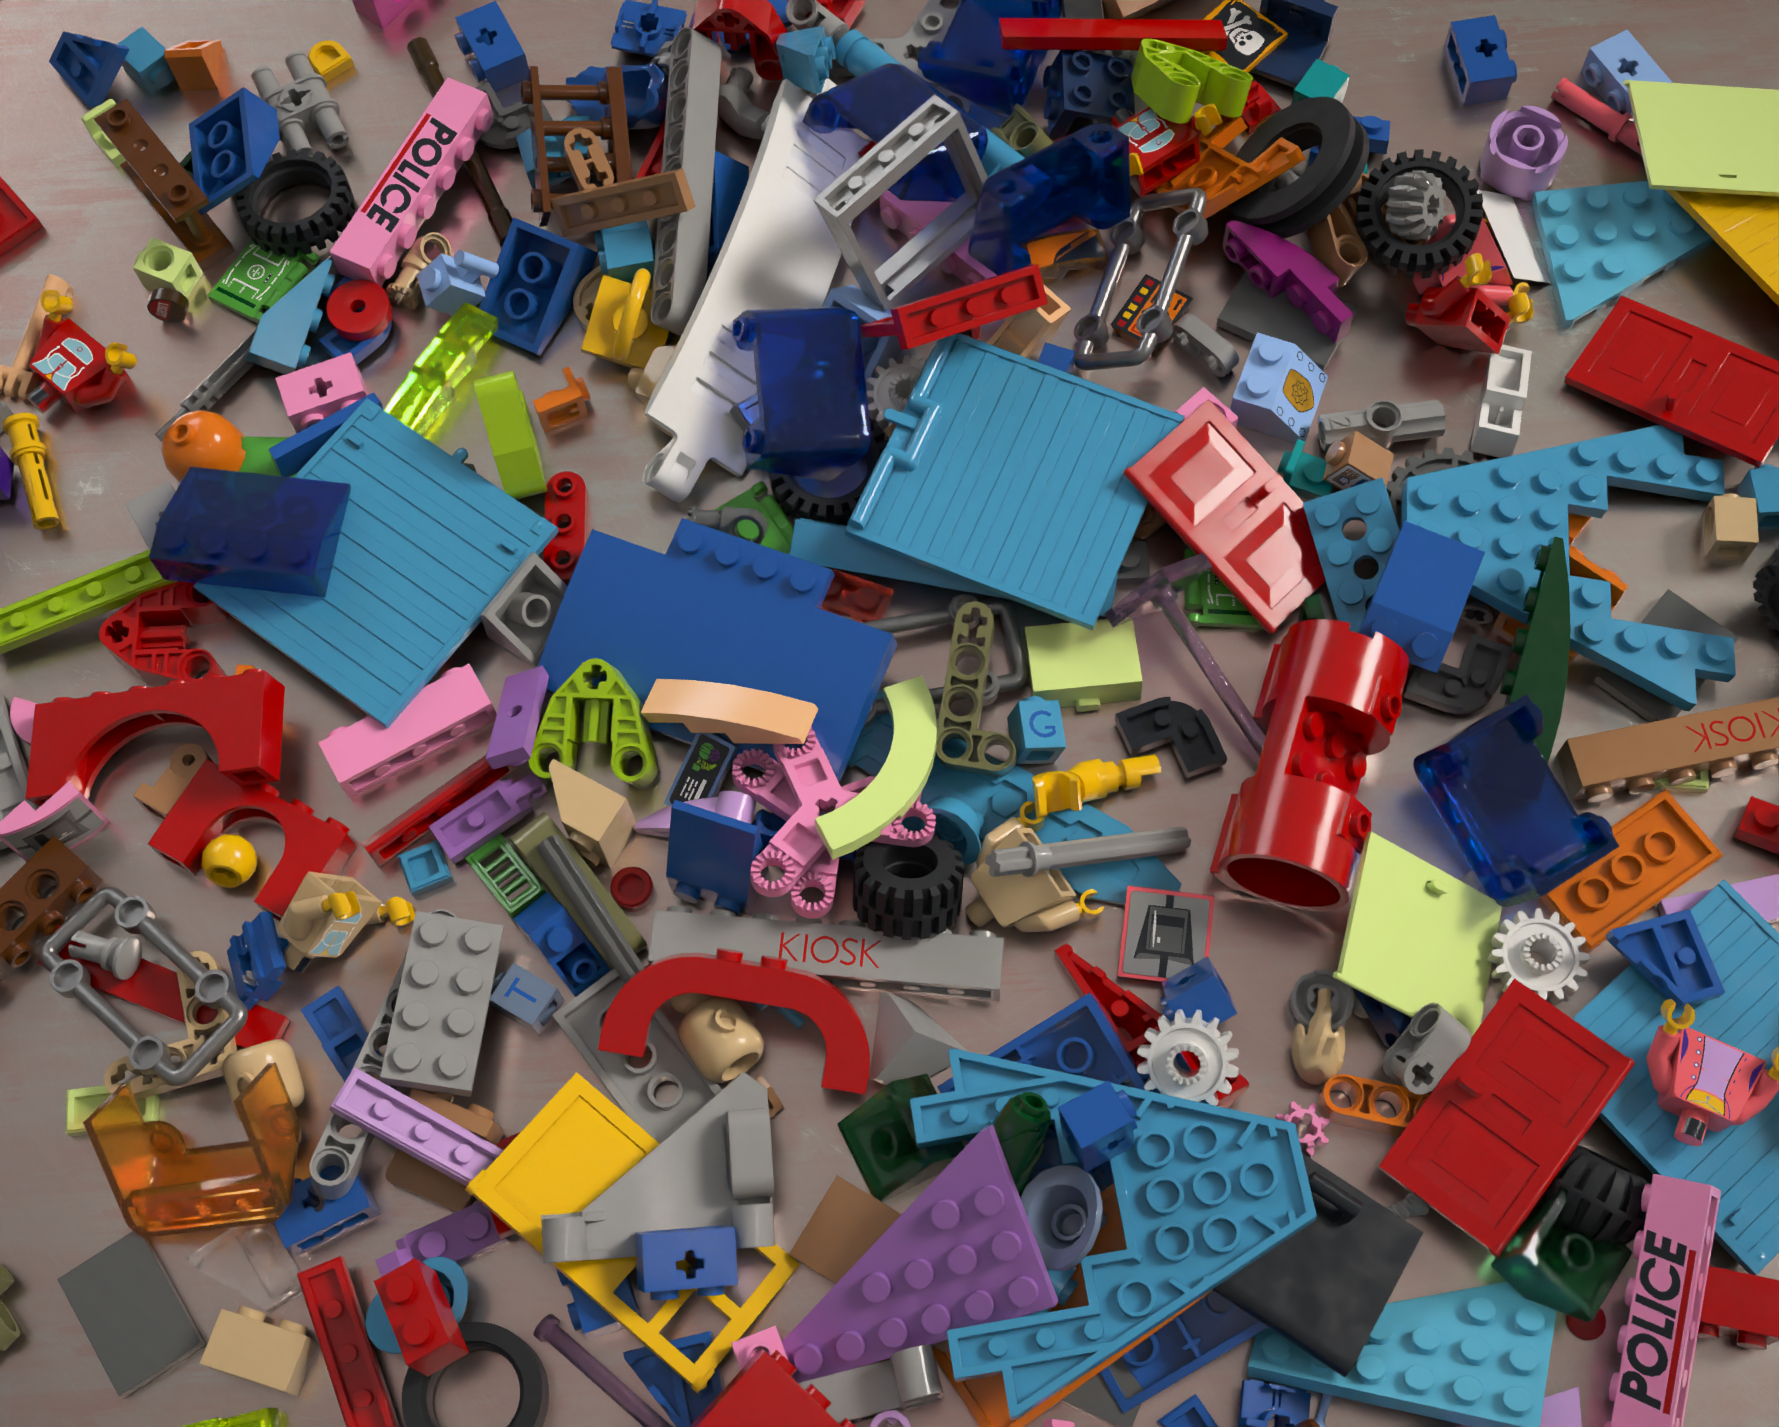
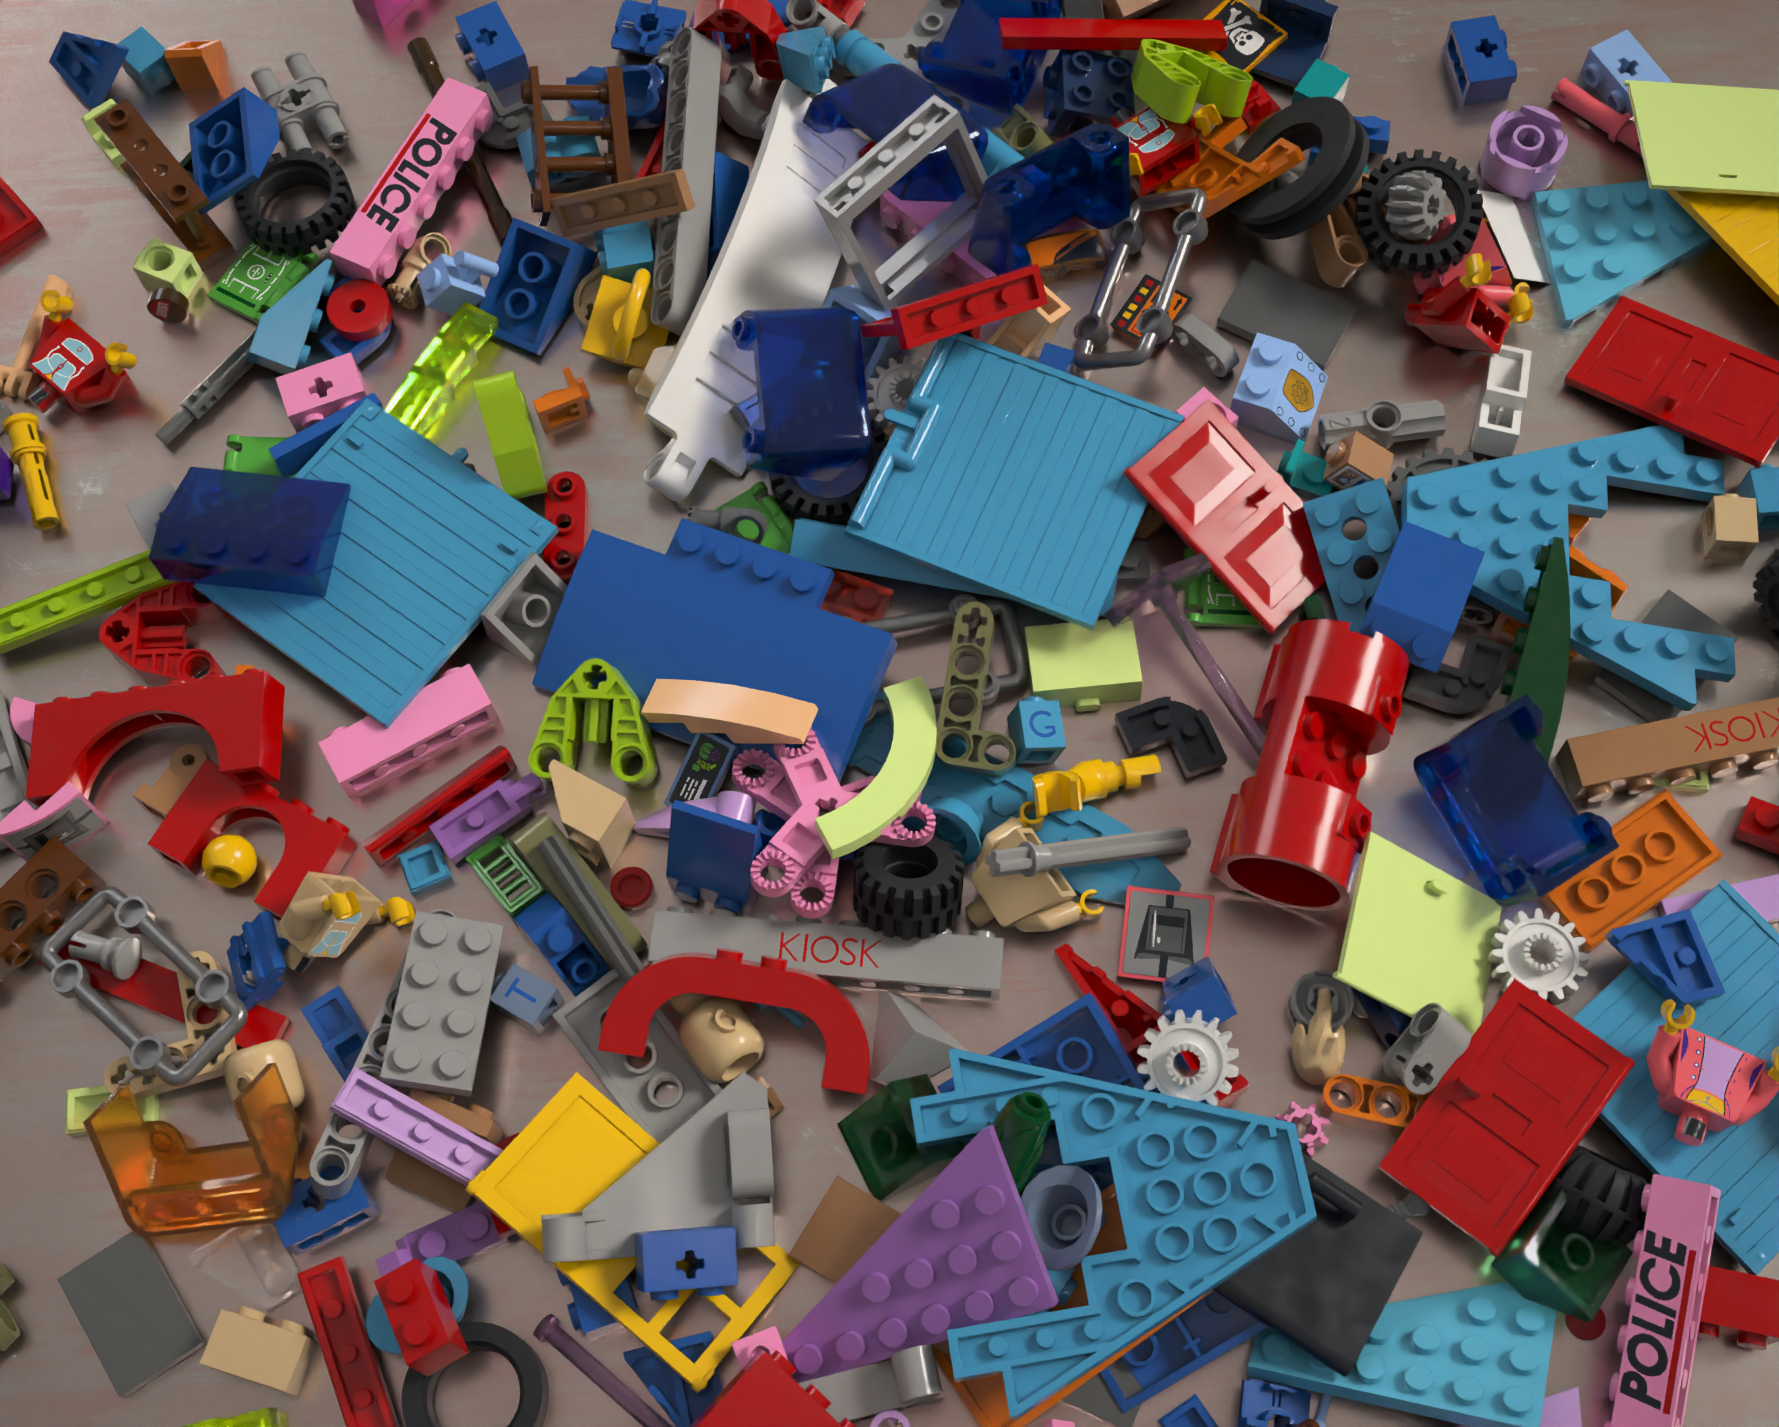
orange cylinder [161,410,246,493] -> none
yellow tile [308,40,354,83] -> none
medium lavender tile [486,666,549,769] -> none
medium nougat beam [563,128,614,191] -> none
blue brick [1058,1080,1137,1172] -> none
magenta slope [1222,220,1354,344] -> none

